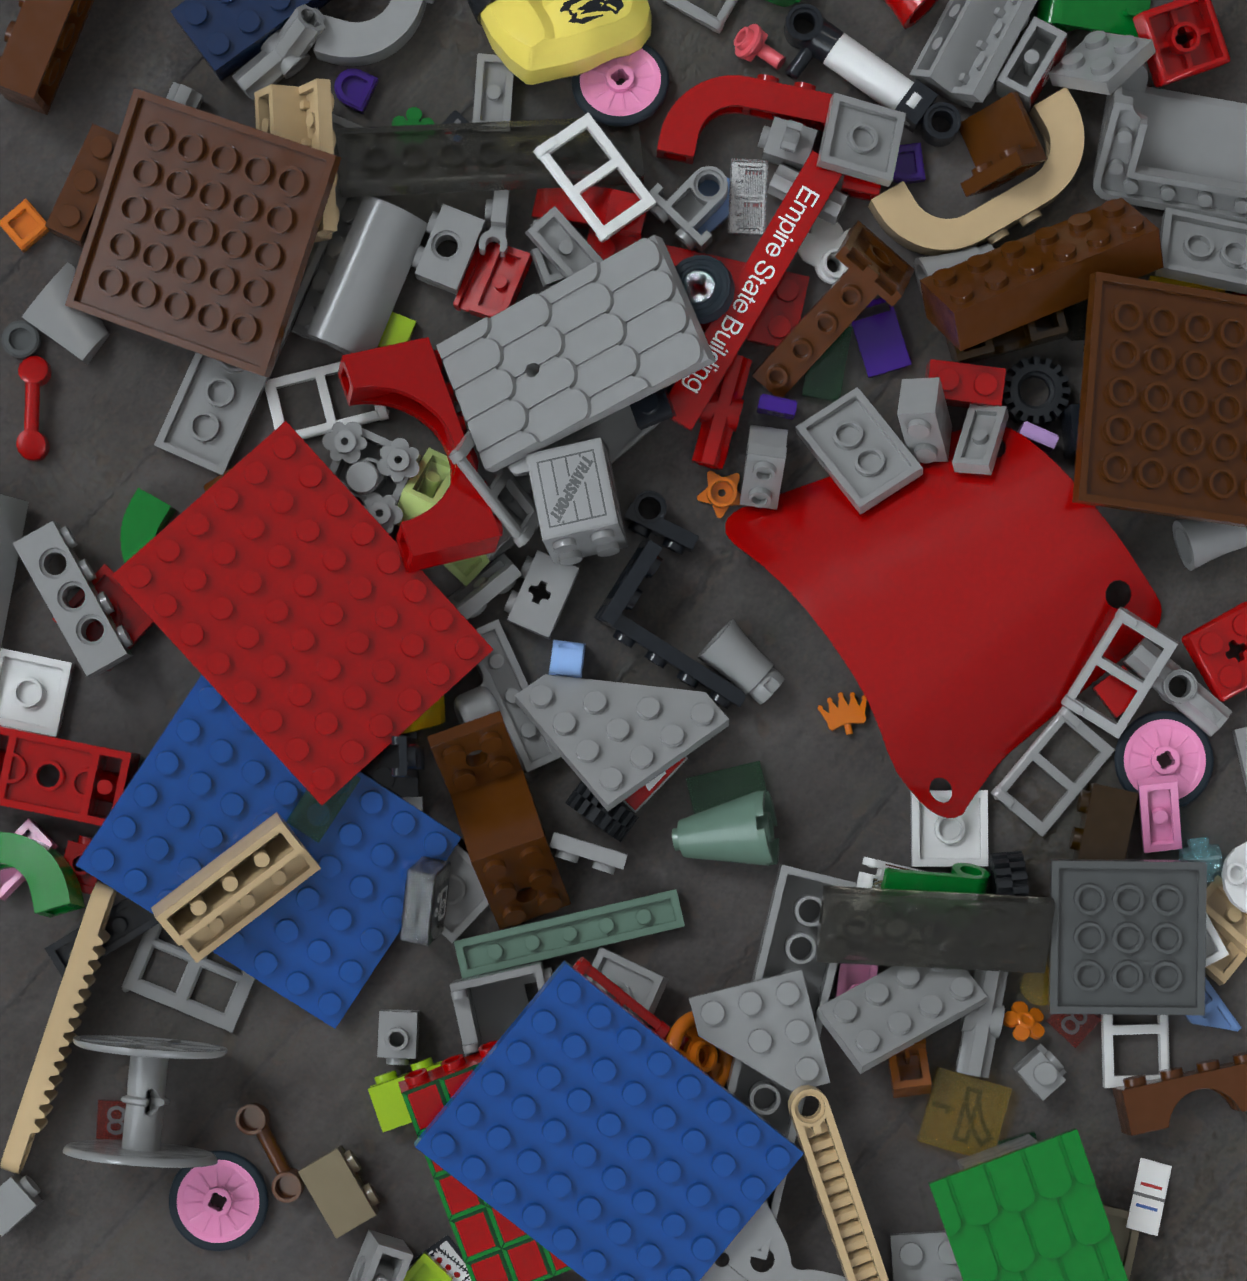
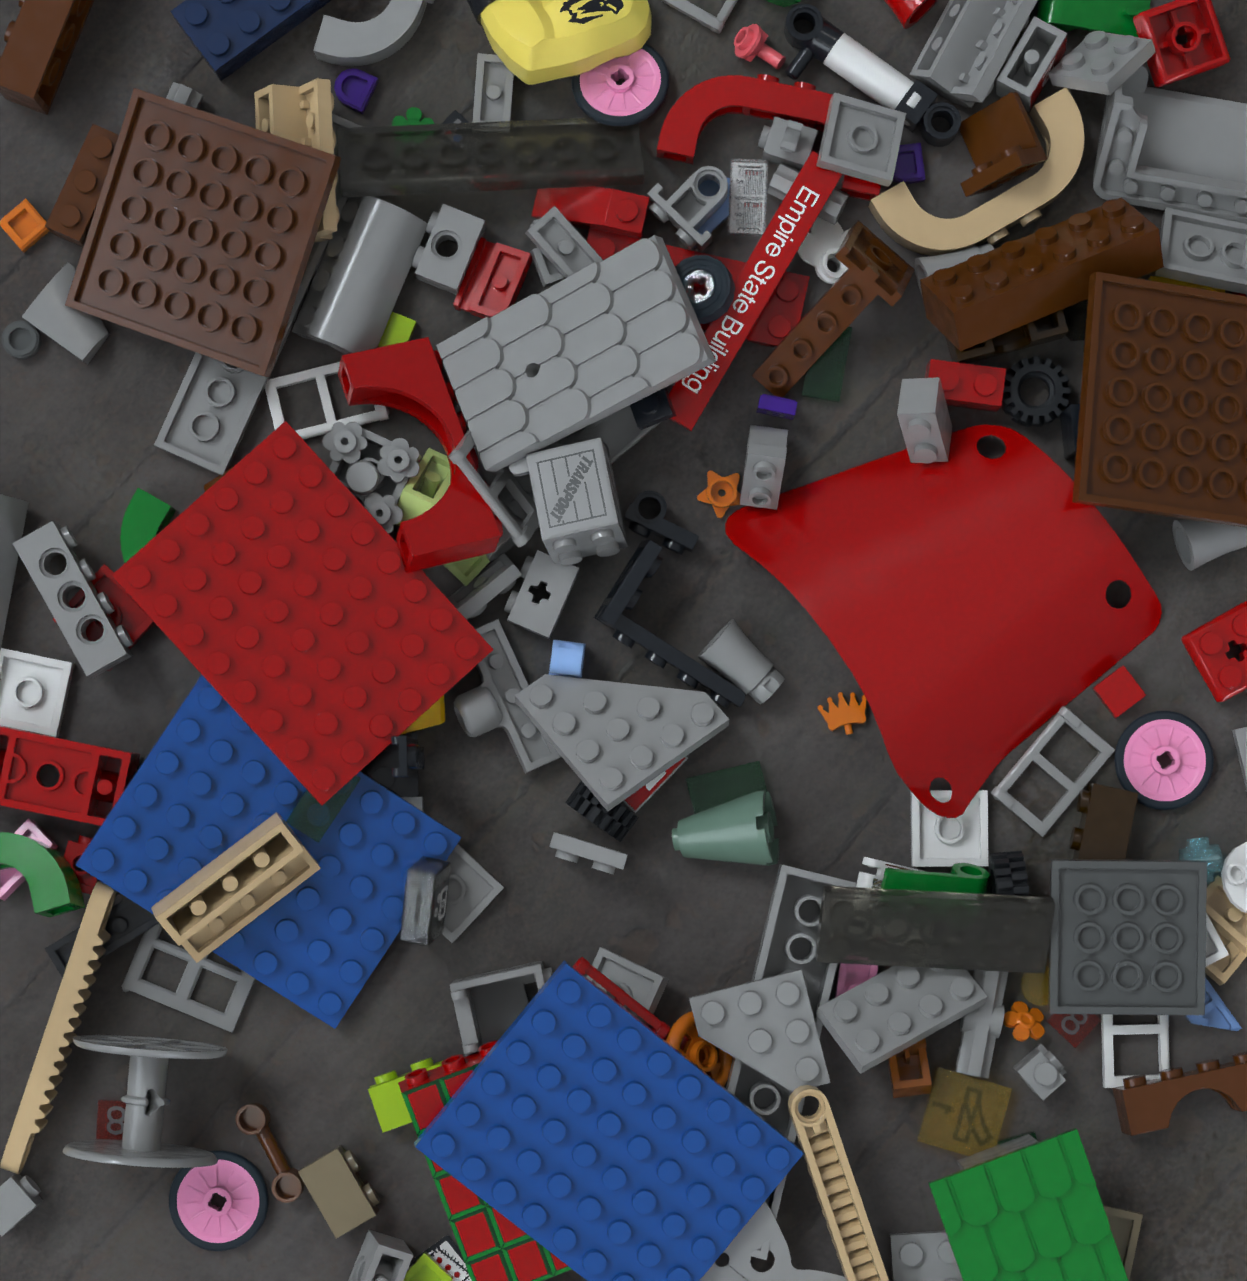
red bar [16,356,52,462] -> none
light grey piece [232,4,326,103] -> none
light grey brick [377,1009,420,1065] -> none
reddish brown bracket [427,711,571,930] -> none
sand green plate [454,889,685,979] -> none
light grey plate [479,186,511,257] -> none
white window [533,112,656,243] -> none
red piece [691,355,752,470] -> none
light grey plate [795,387,923,515] -> none
dark purple piece [851,297,912,378] -> none
light grey plate [952,404,1009,475] -> none
lavender tile [1017,421,1059,453] -> none
light grey window [1061,607,1179,739] -> none
light grey piece [1123,637,1232,737] -> none
white sticker [1126,1158,1172,1236] -> none
bright pink plate [1137,775,1182,853] -> none

